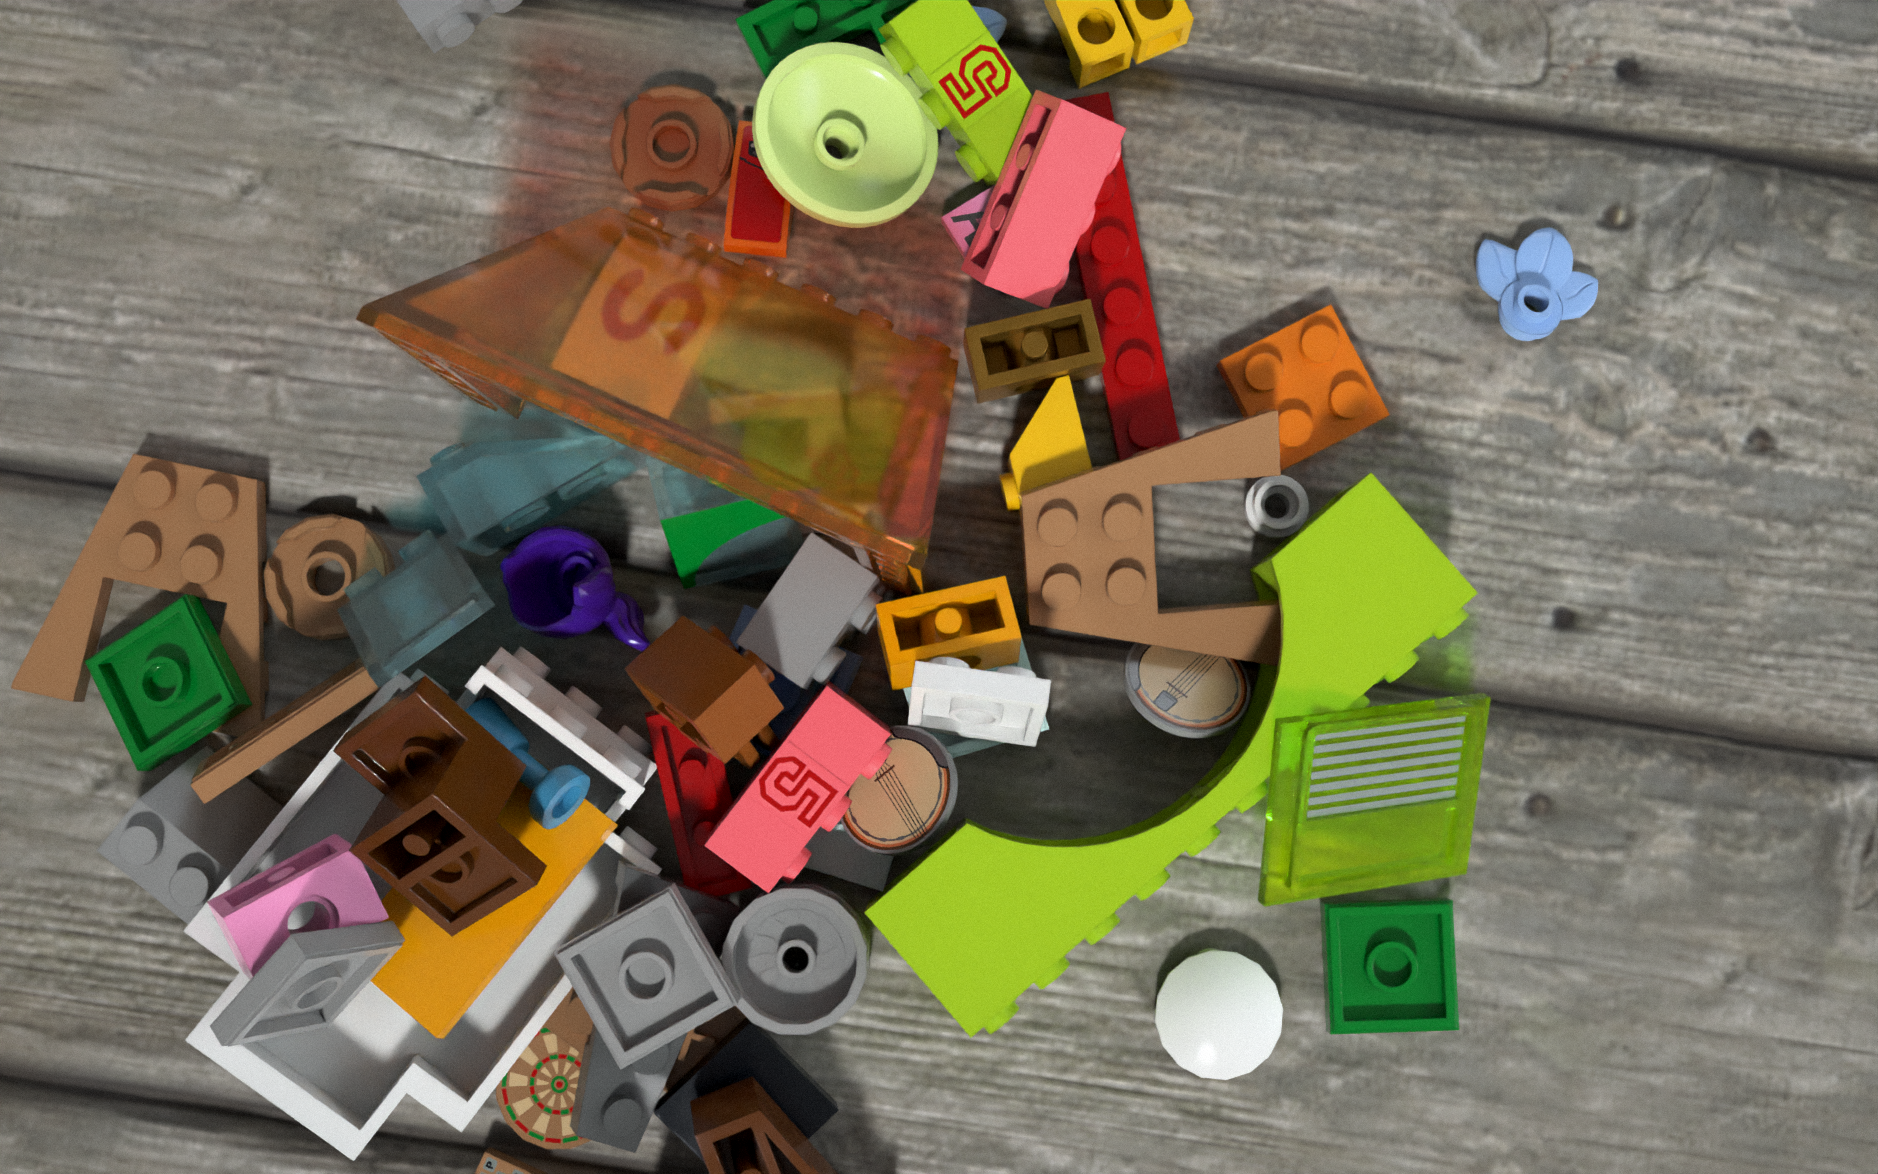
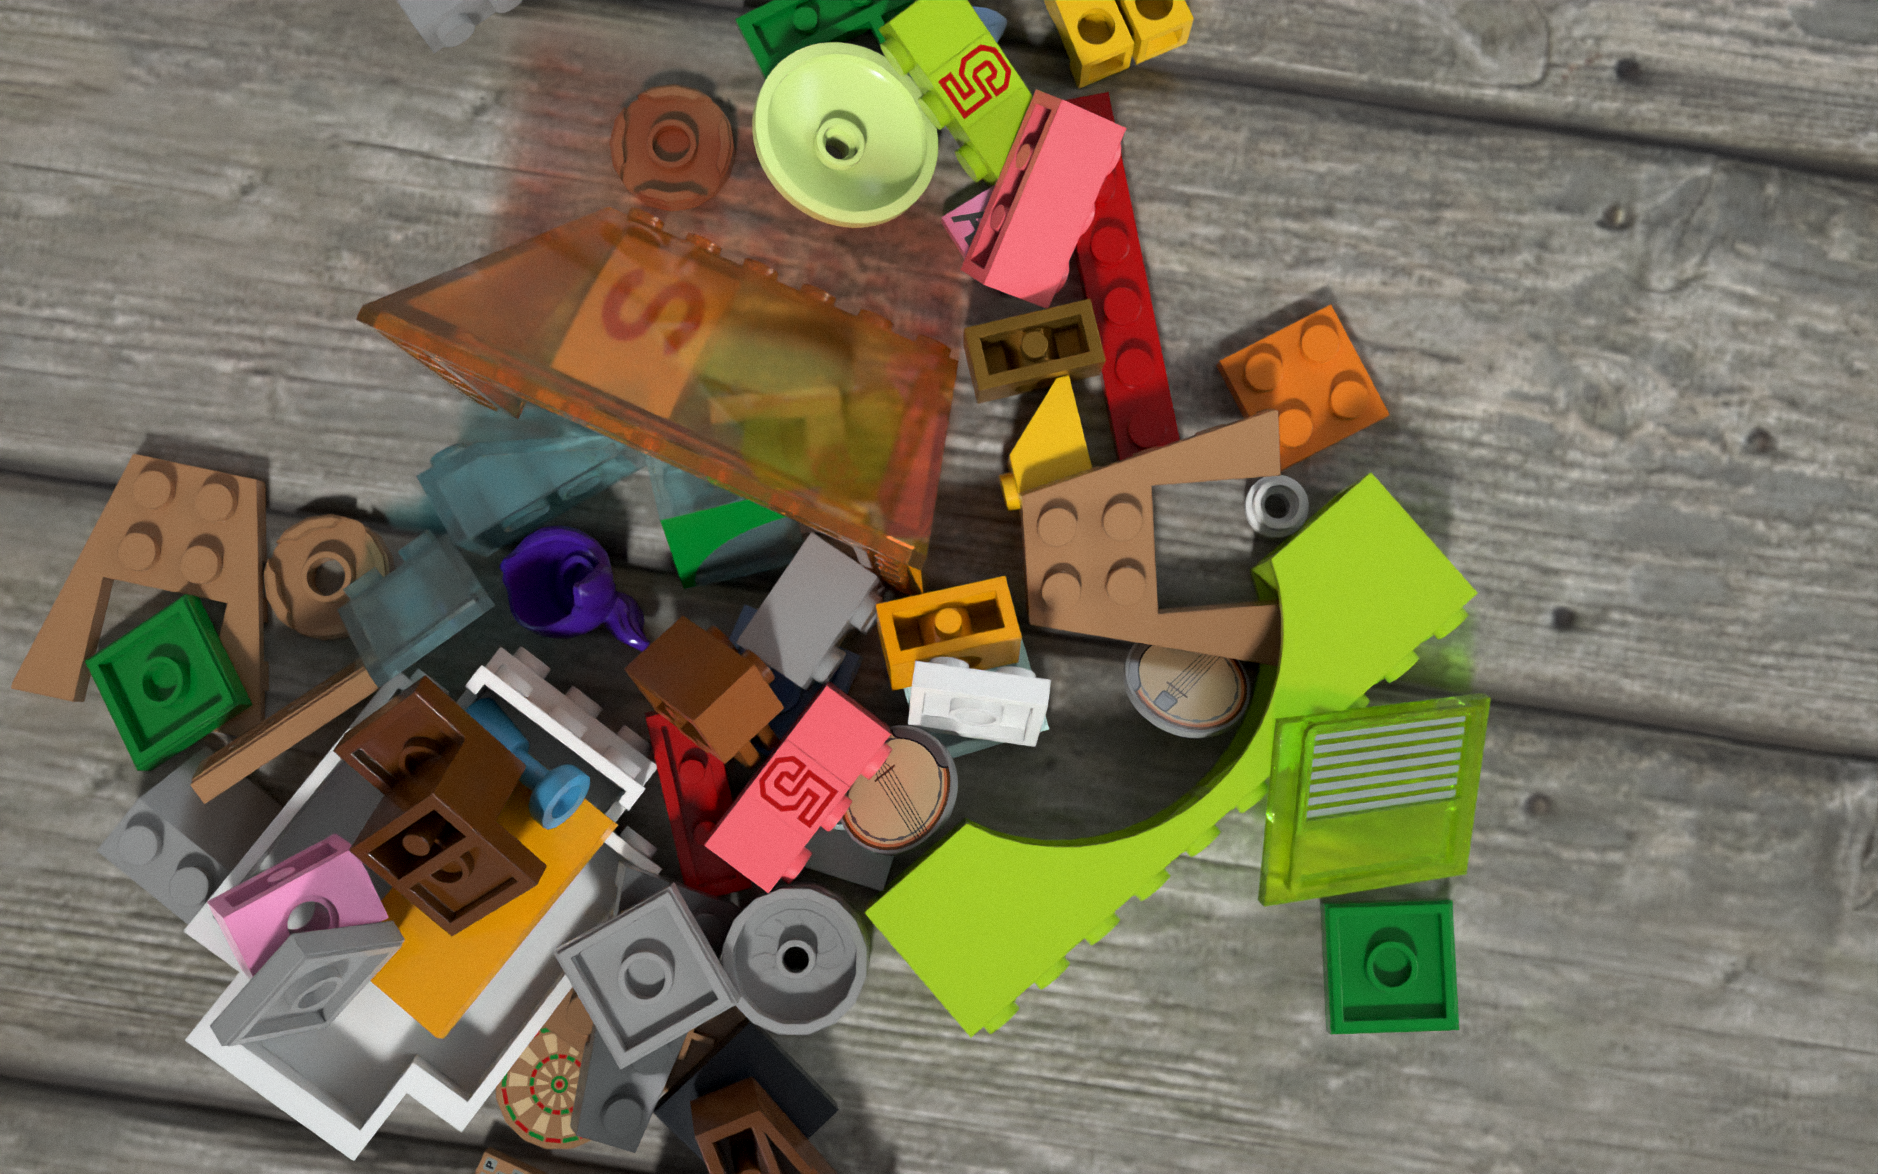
red slope [724,120,794,258] -> none
white dish [1153,948,1283,1080] -> none
light blue plate [1476,227,1598,341] -> none

